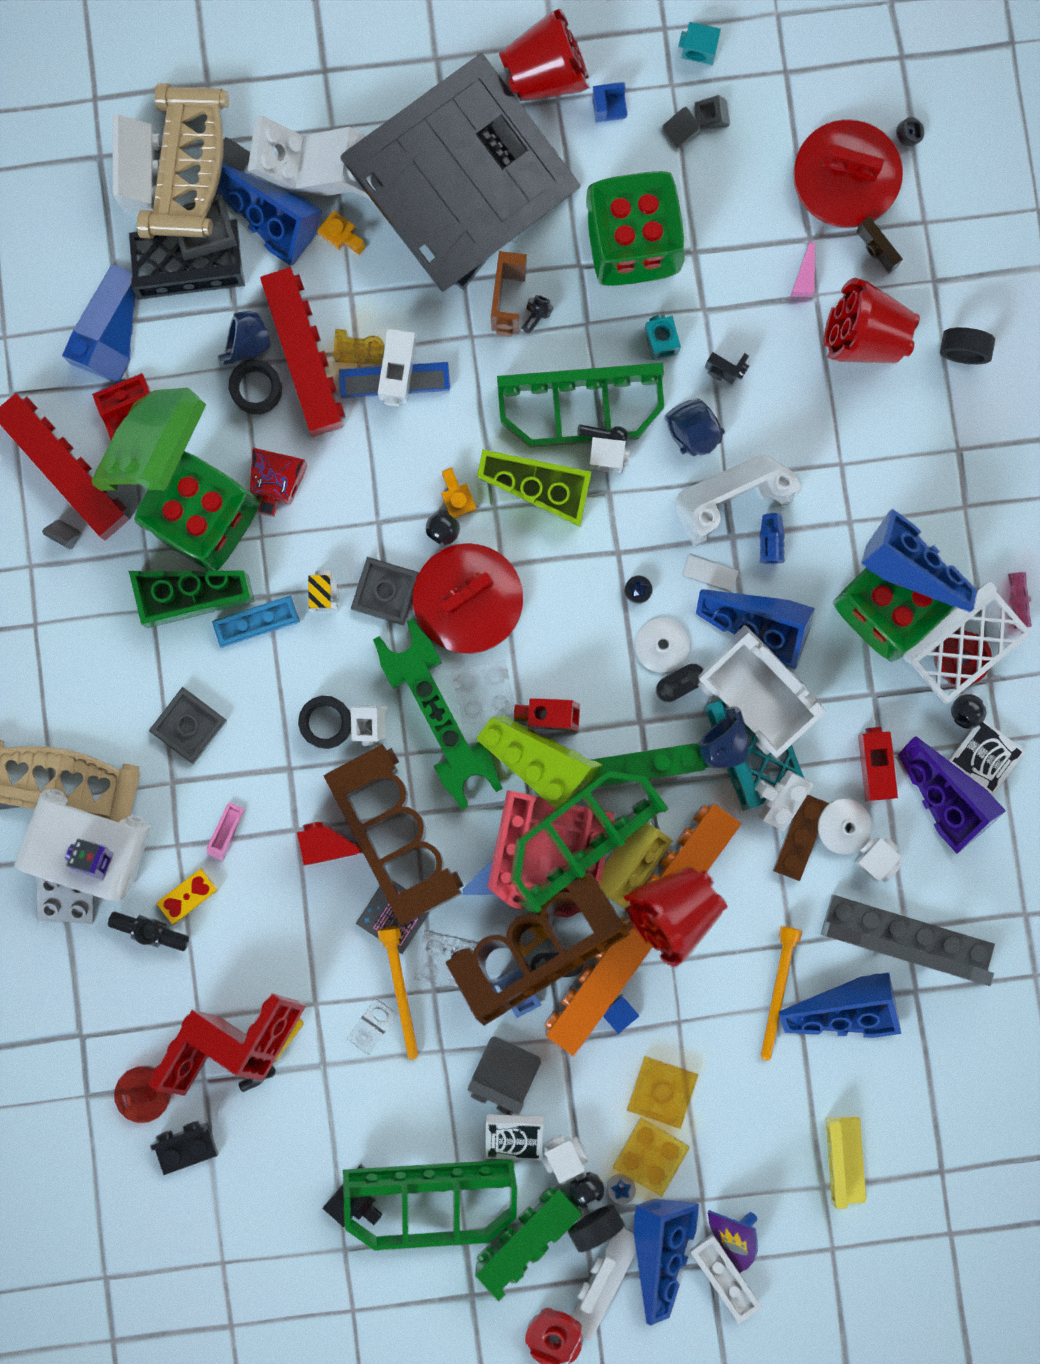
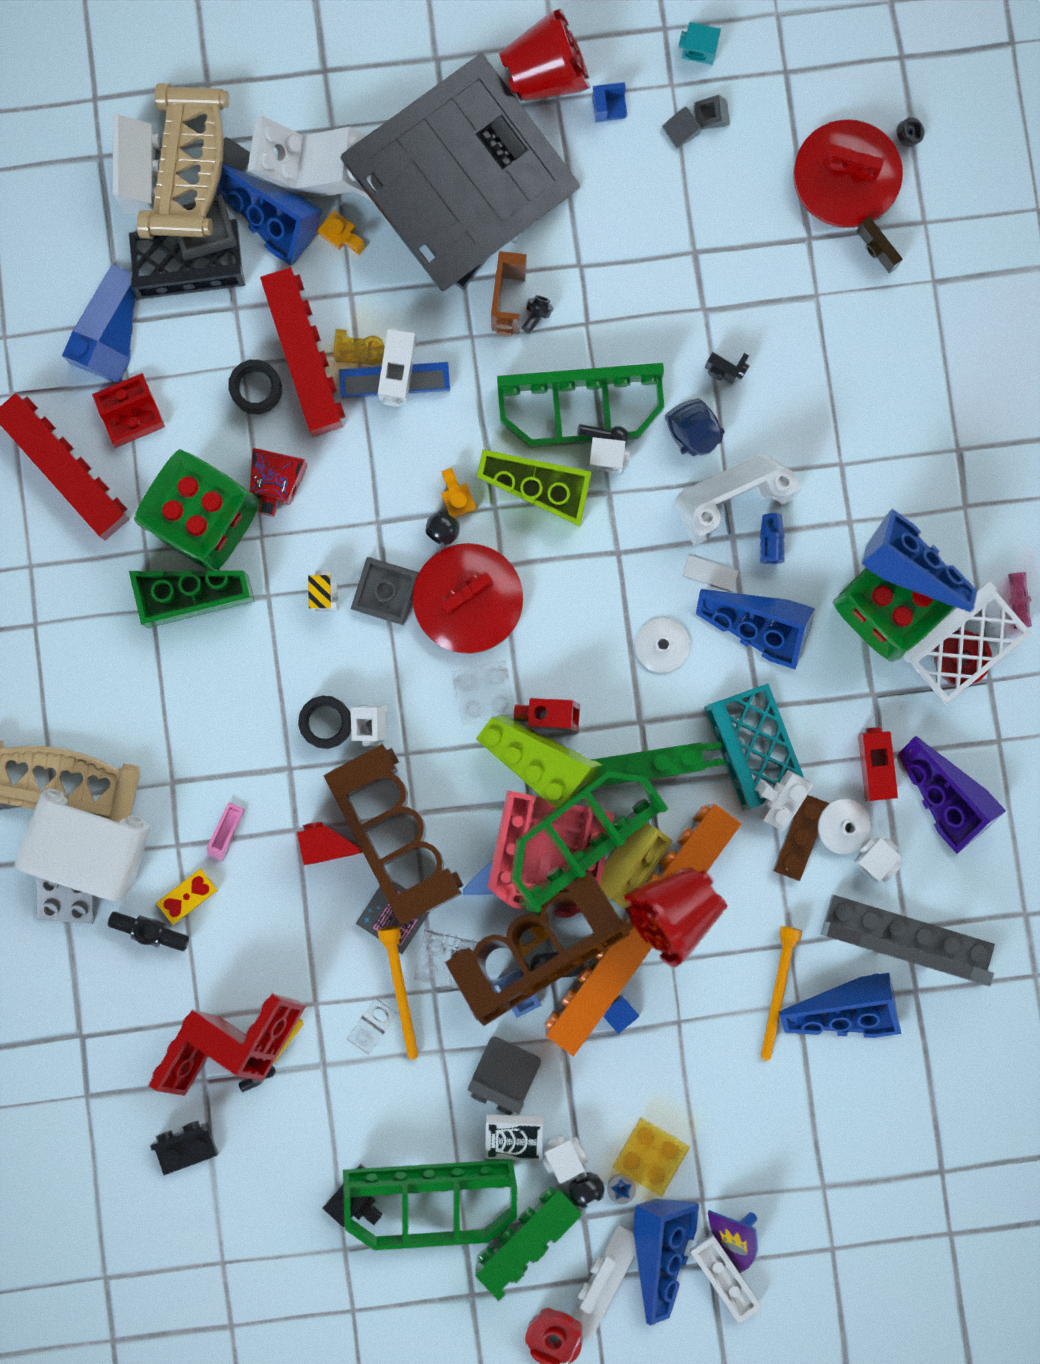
dark grey slope [42,520,81,549] -> none
slope [65,838,114,880] -> none
bright green wedge [92,387,207,491] -> none
clear red tile [114,1066,172,1123] -> none
dark grey tile [149,687,228,764] -> none
dark azure tile [212,595,300,648] -> none
dark blue helmet [218,310,270,366] -> none
green piece [373,619,503,810] -> none
black tyre [568,1204,625,1252] -> none
green piece [586,171,685,286] -> none
black tile [624,576,652,604] -> none
clear yellow plate [627,1055,698,1129] -> none
teal brick [644,314,681,361] -> none
black beam [655,664,703,703] -> none
white windscreen [698,625,826,758] -> none
dark blue helmet [699,706,749,768] -> none
bright pink piece [790,242,815,297] -> none
red cone [824,278,920,364] -> none
light yellow panel [825,1116,866,1209] -> none
black tyre [940,327,995,365] -> none
tile [948,720,1026,796] -> none
black piece [951,694,987,729] -> none

